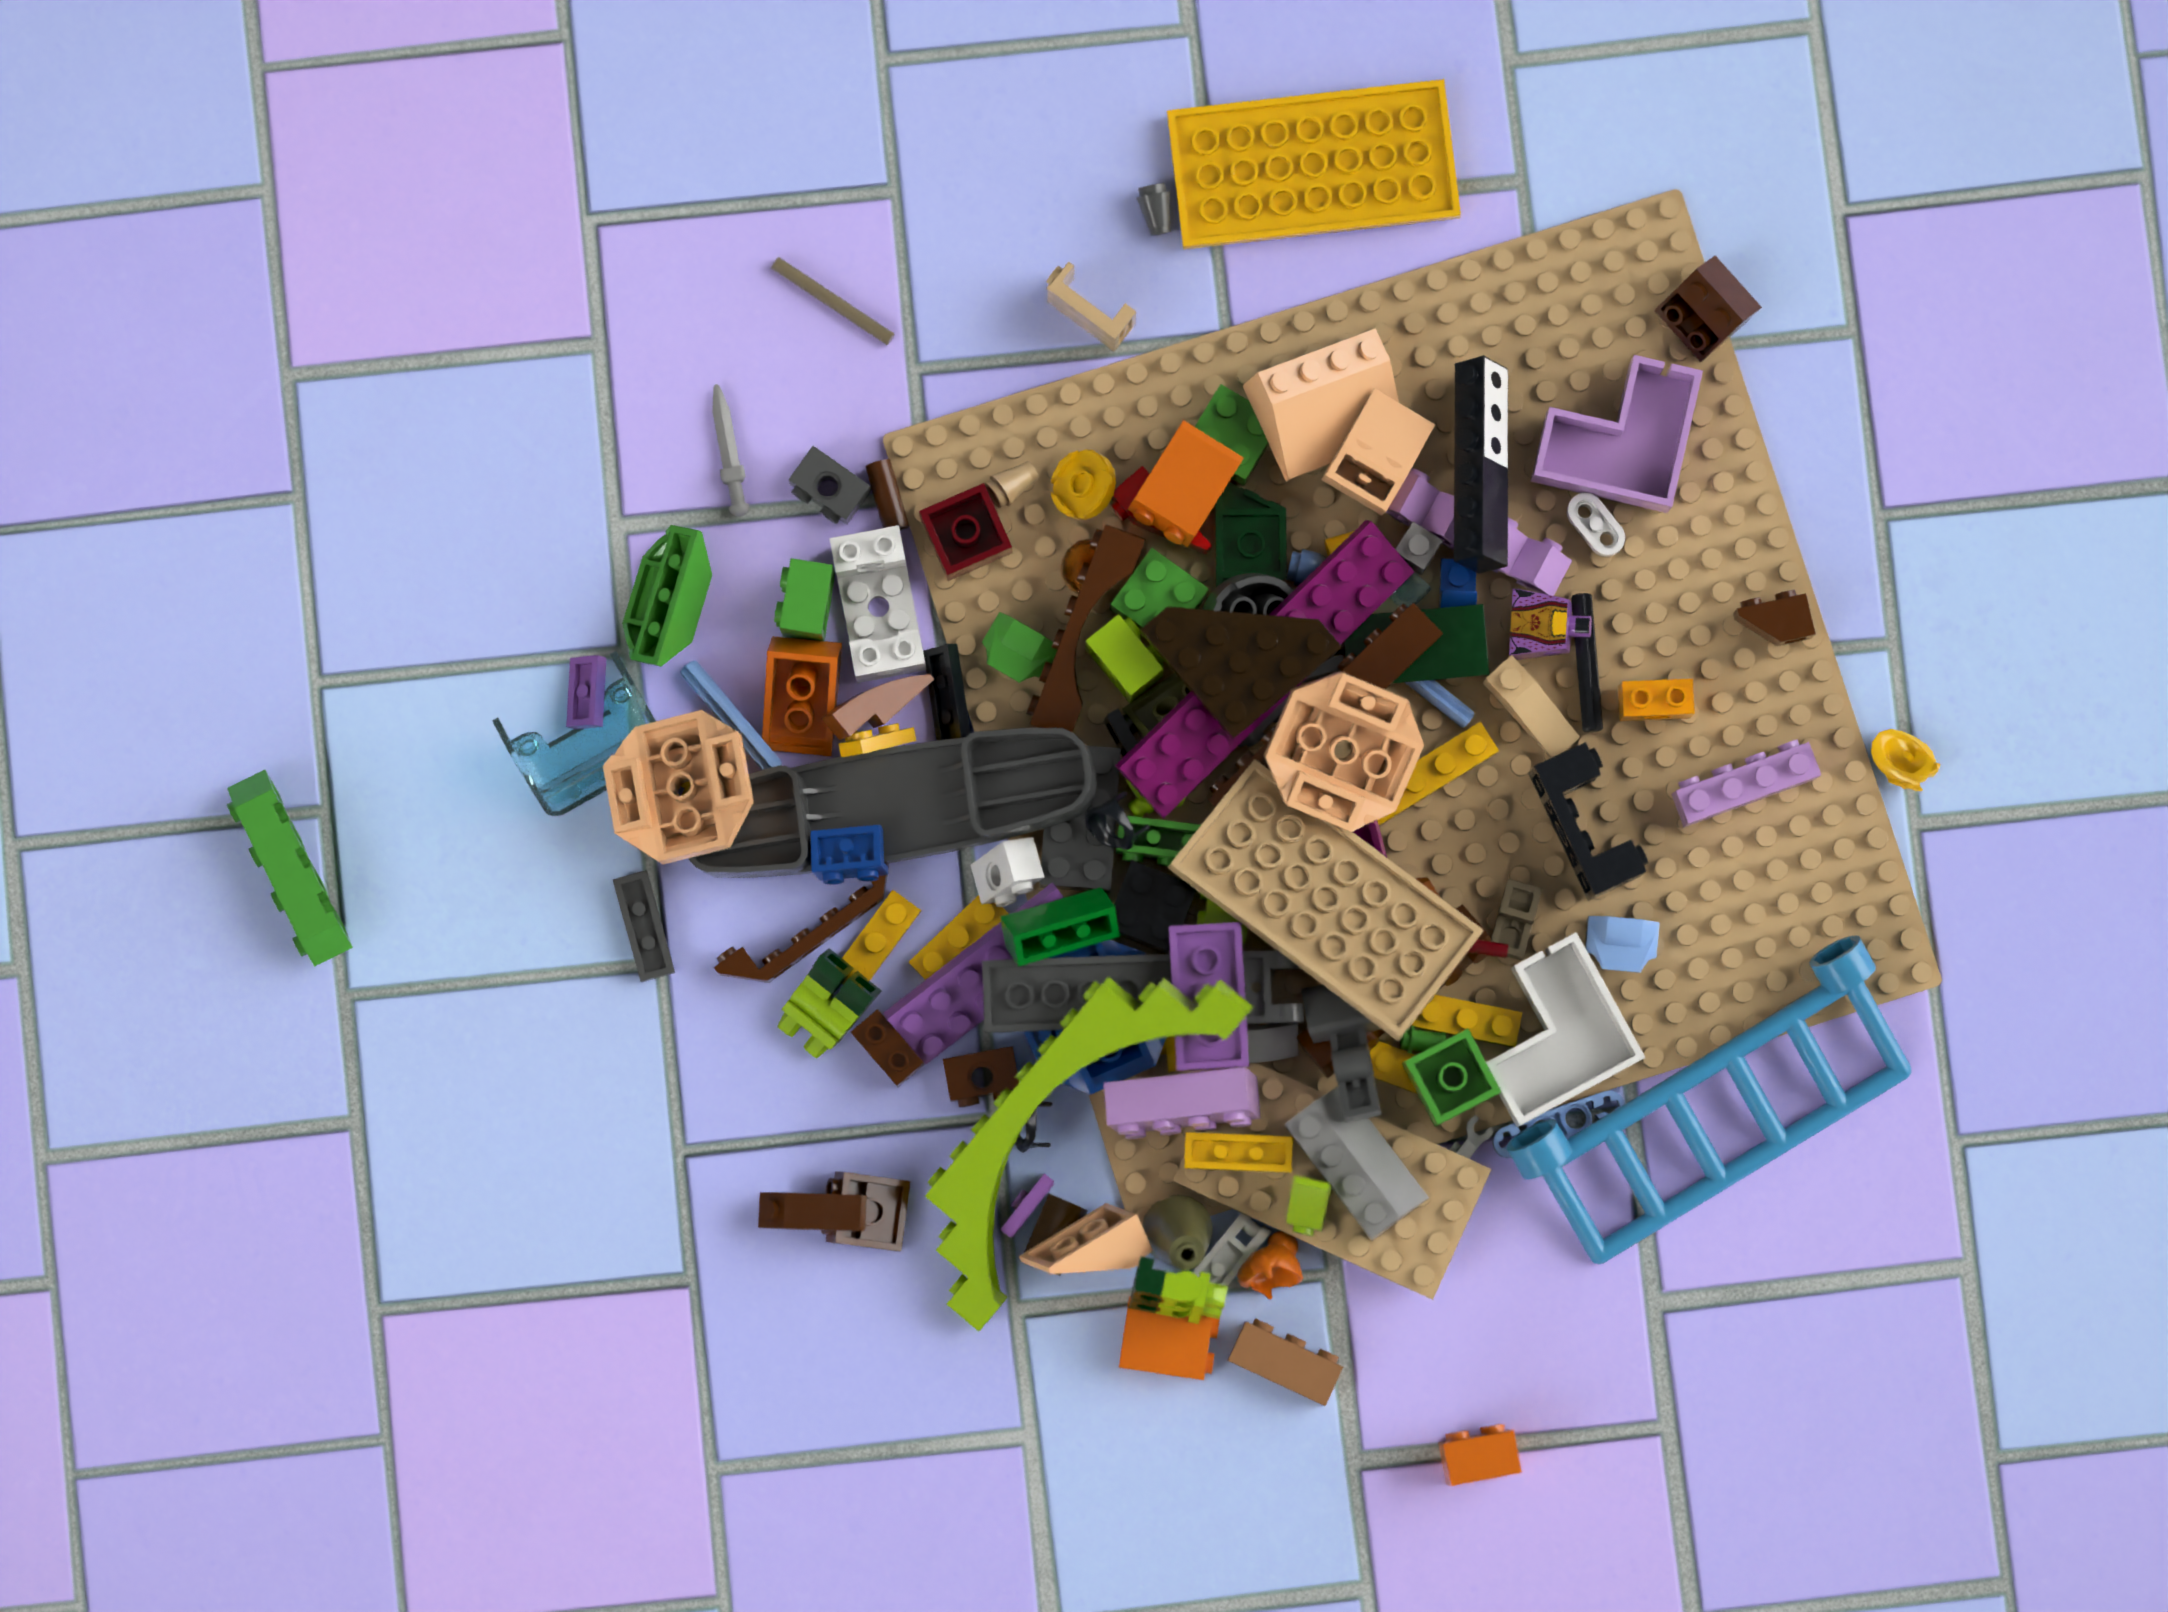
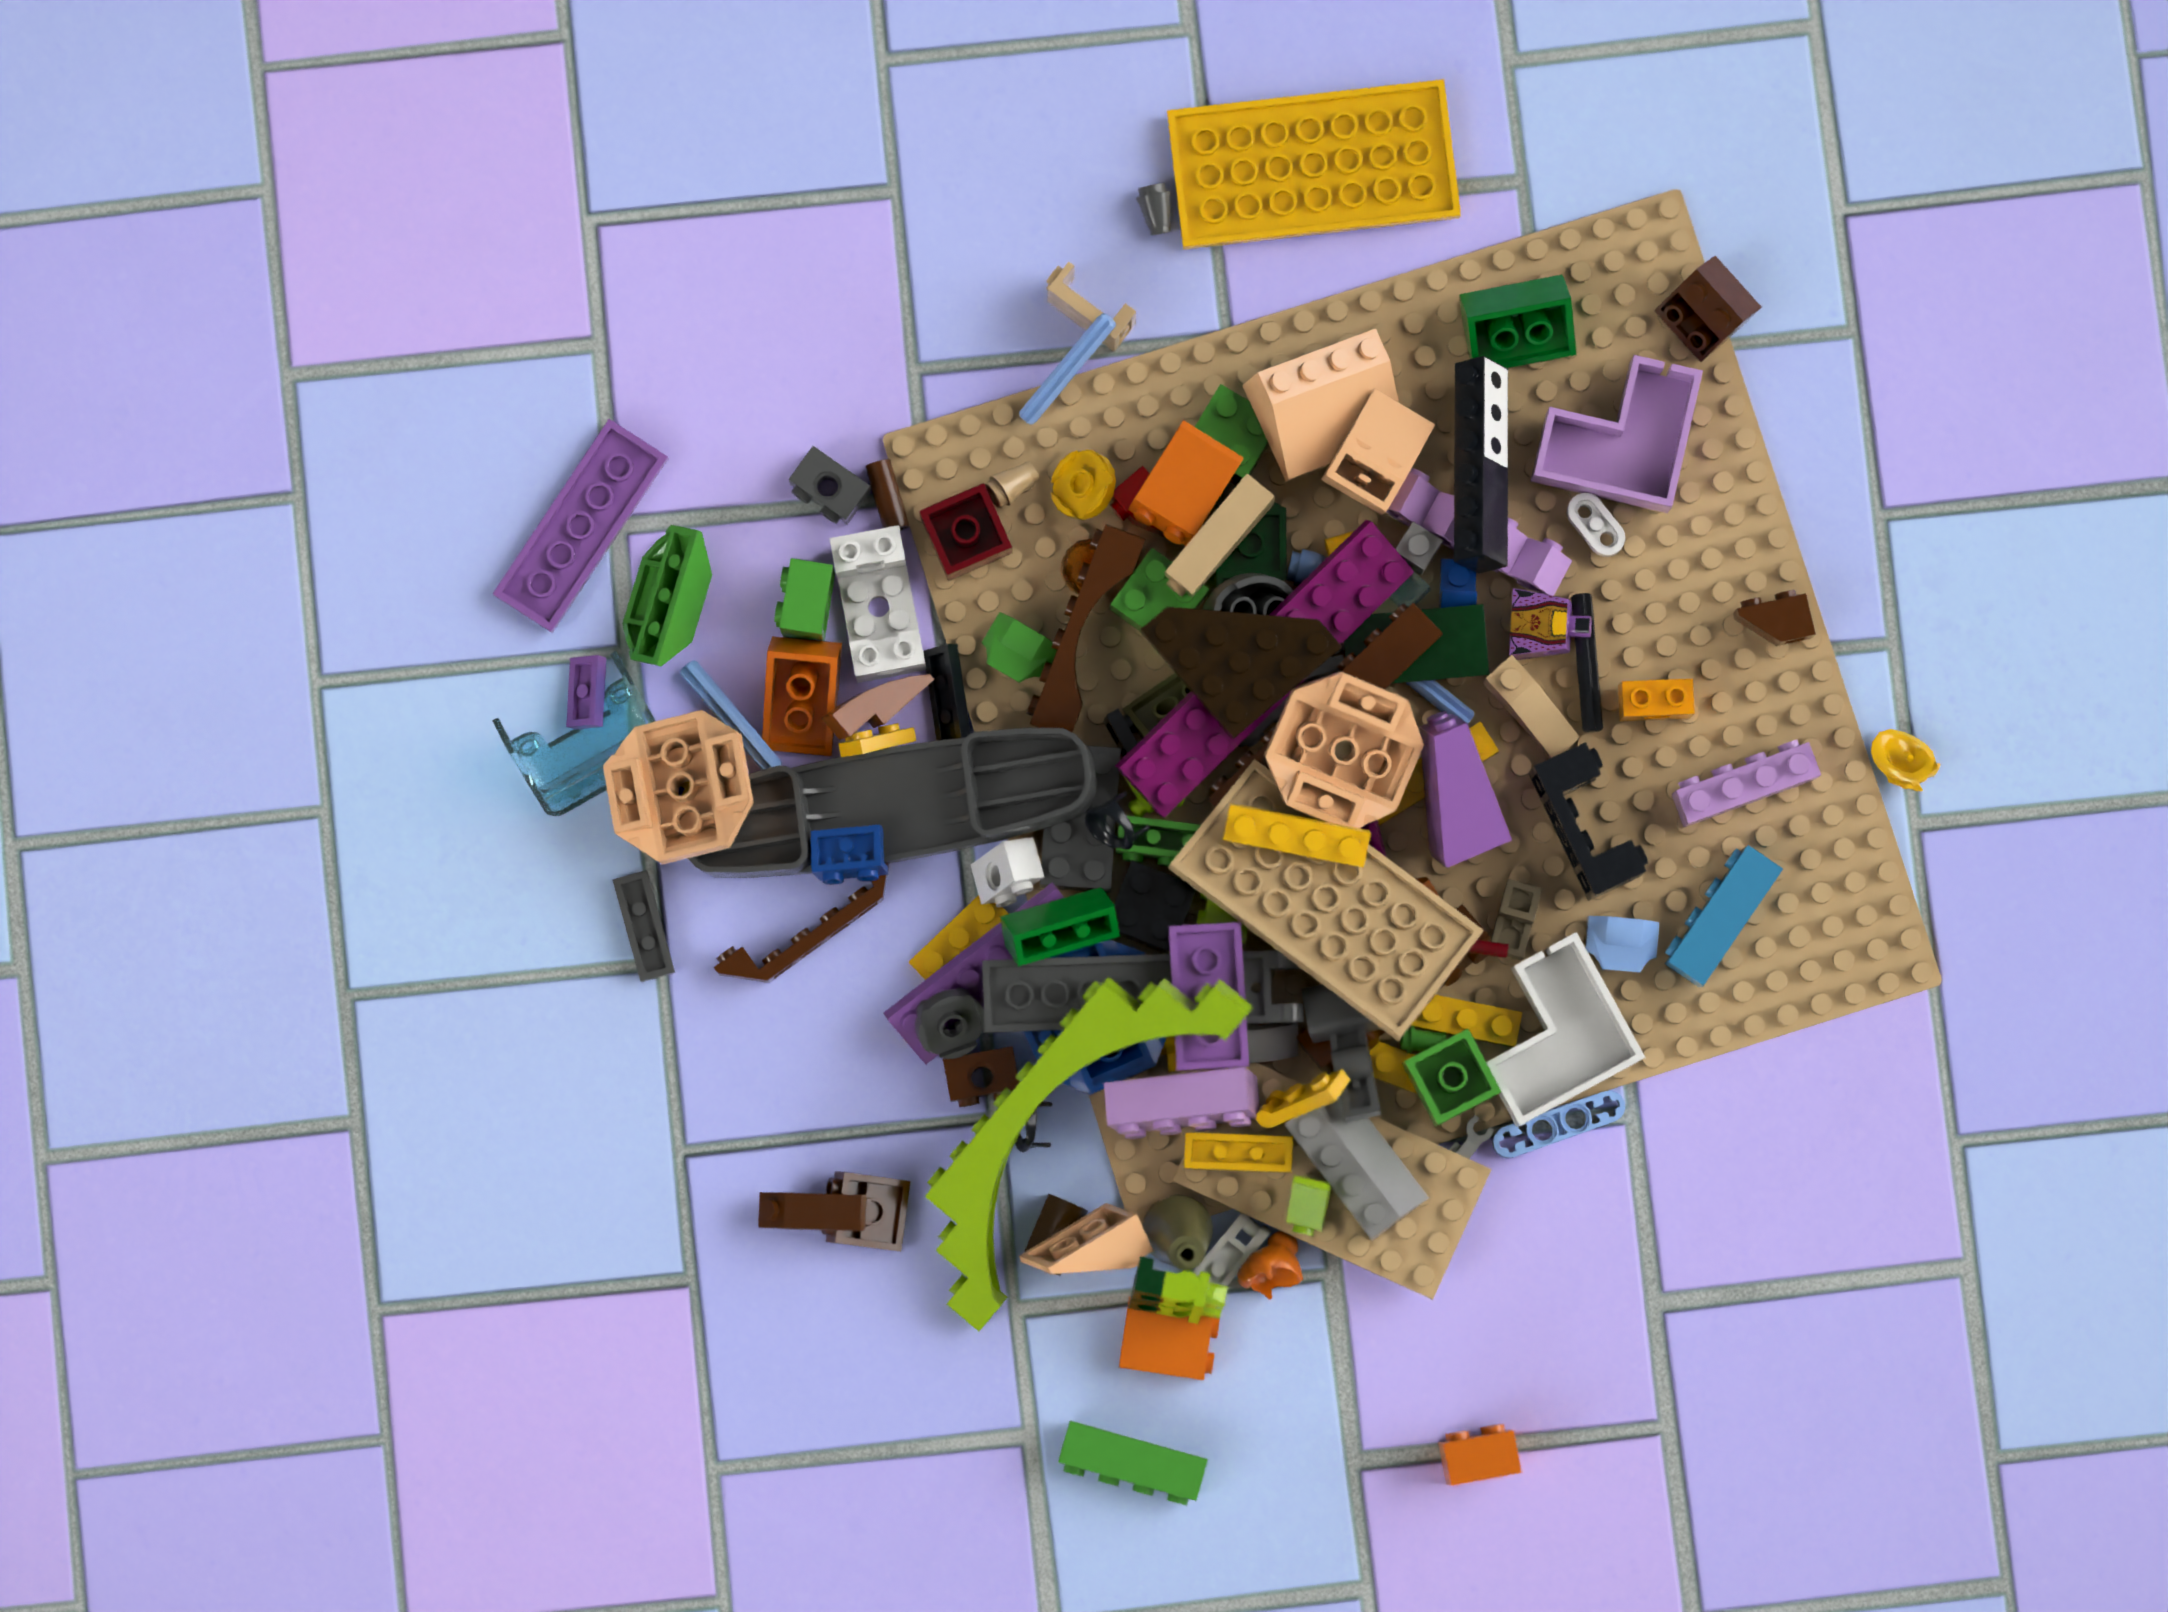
bright green brick [227,769,353,967] -> none
light grey sword [712,384,749,516] -> none
dark tan bar [771,257,895,345] -> none
lime hips [777,948,882,1058] -> none
yellow plate [842,890,921,985] -> none
reddish brown brick [851,1009,925,1088] -> none
medium lavender plate [1000,1173,1054,1238] -> none
lime brick [1085,614,1164,703] -> none
medium nougat brick [1227,1318,1343,1406] -> none
dark azure fence [1506,936,1912,1264] -> none
none -> medium lavender plate [492,419,669,634]
none -> dark grey plate [915,988,985,1059]
none -> light blue axle [1019,313,1116,425]
none -> bright green brick [1058,1420,1208,1506]
none -> tan slope [1165,473,1275,598]
none -> yellow plate [1222,803,1371,868]
none -> yellow plate [1256,1069,1350,1128]
none -> medium lavender slope [1419,711,1512,868]
none -> green slope [1459,274,1577,368]
none -> dark azure brick [1664,845,1783,988]

